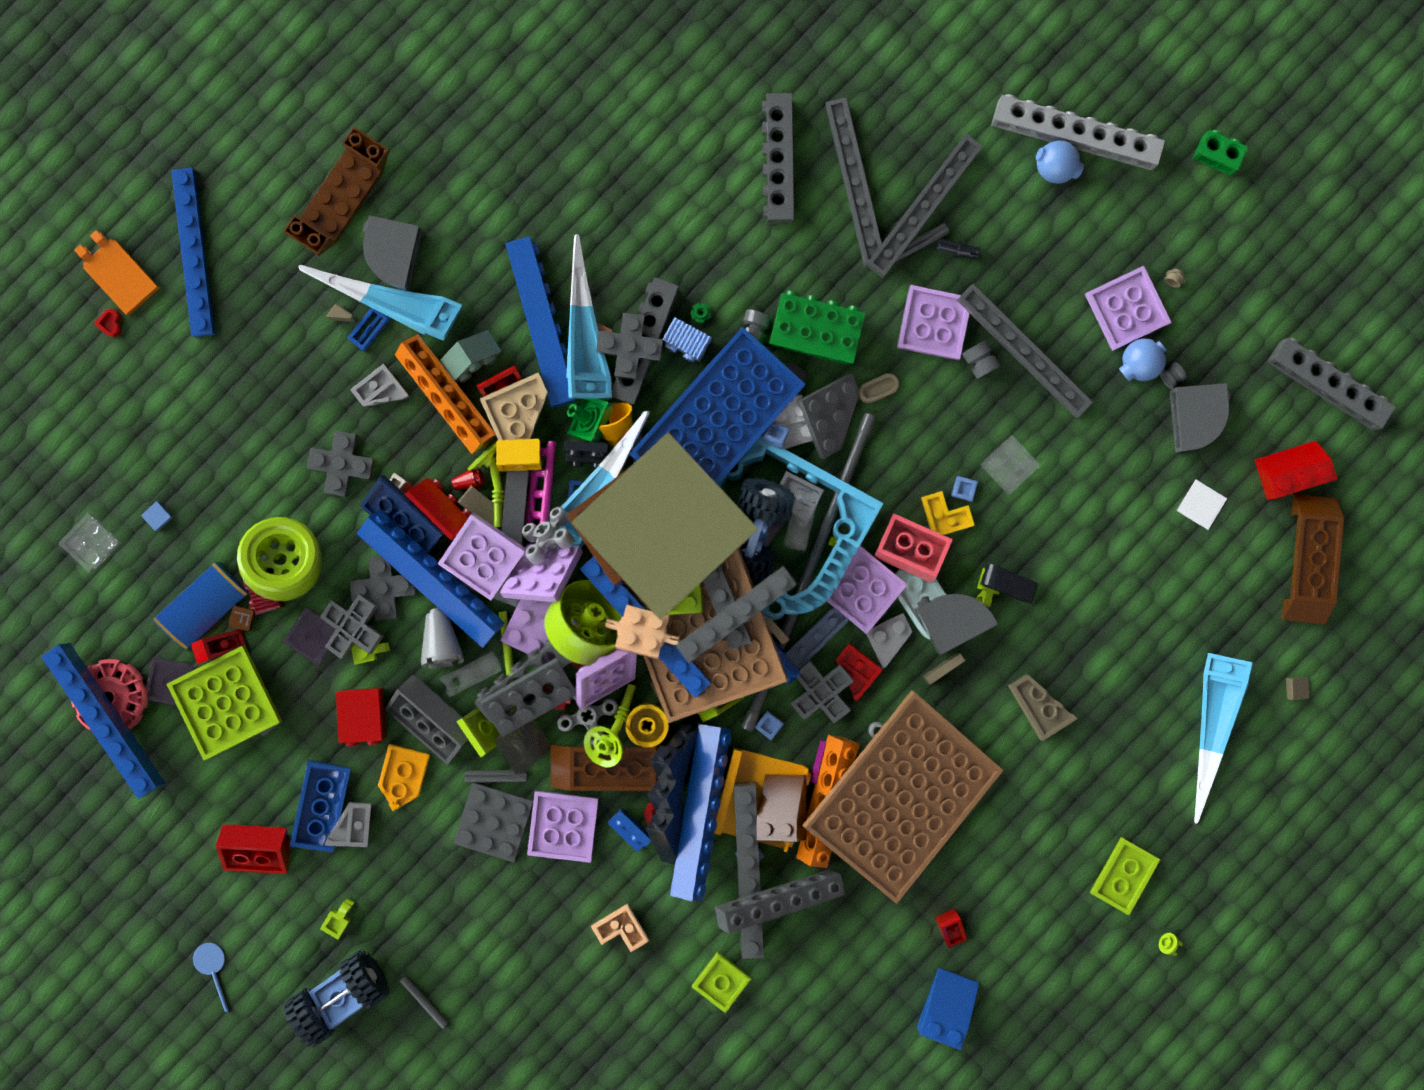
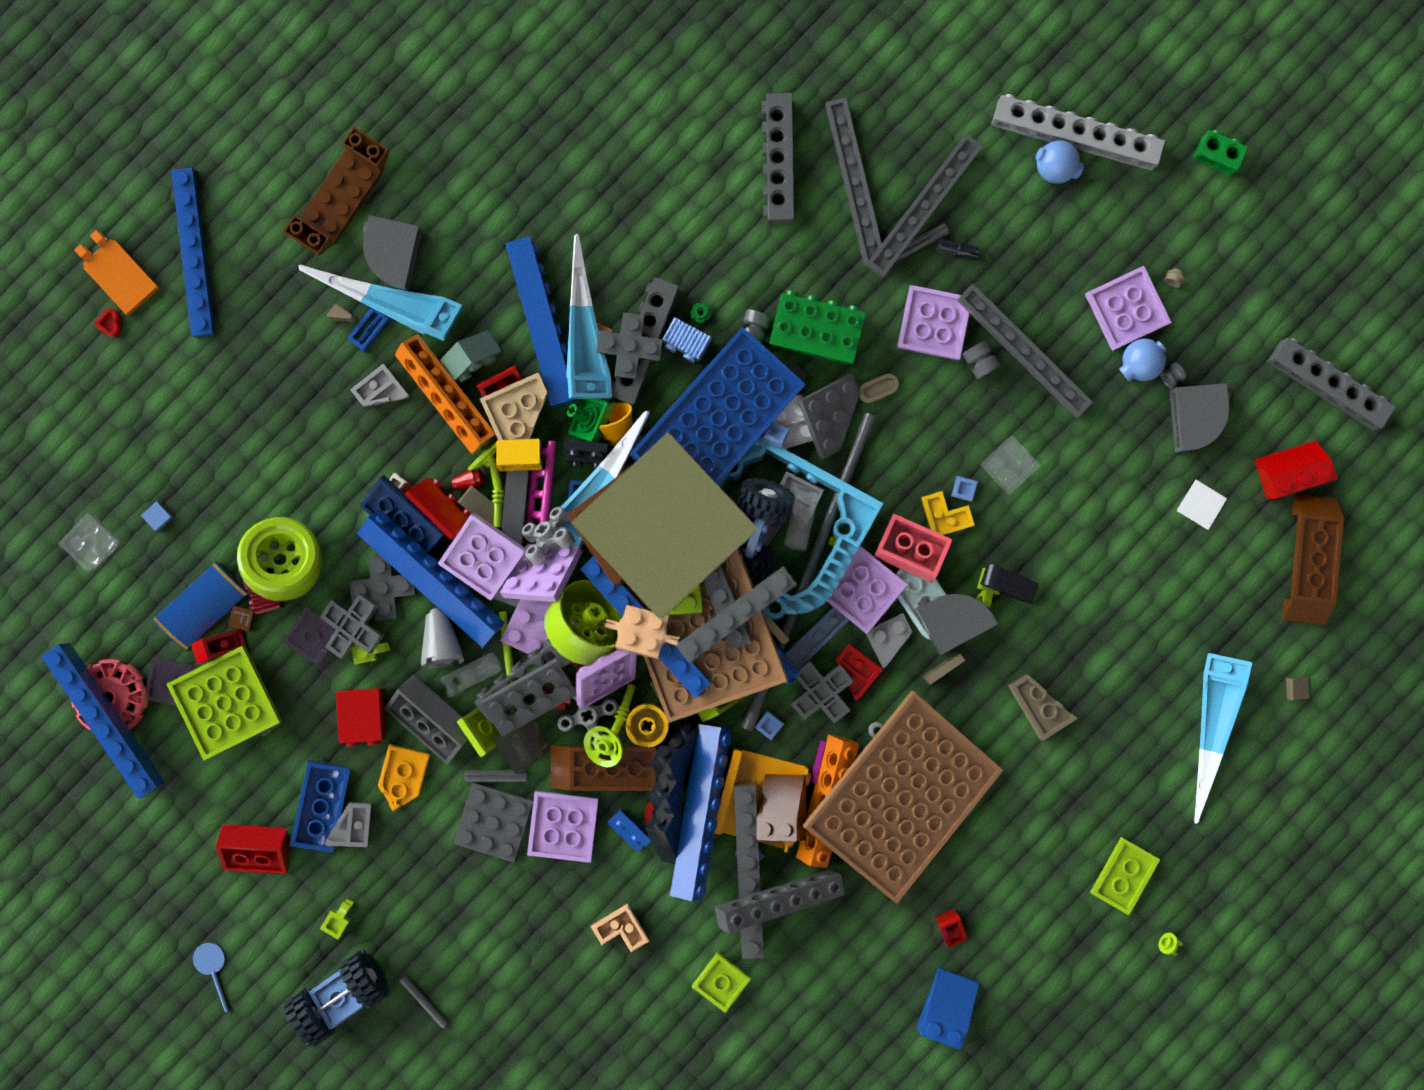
dark grey plate [307,431,375,497] -> none

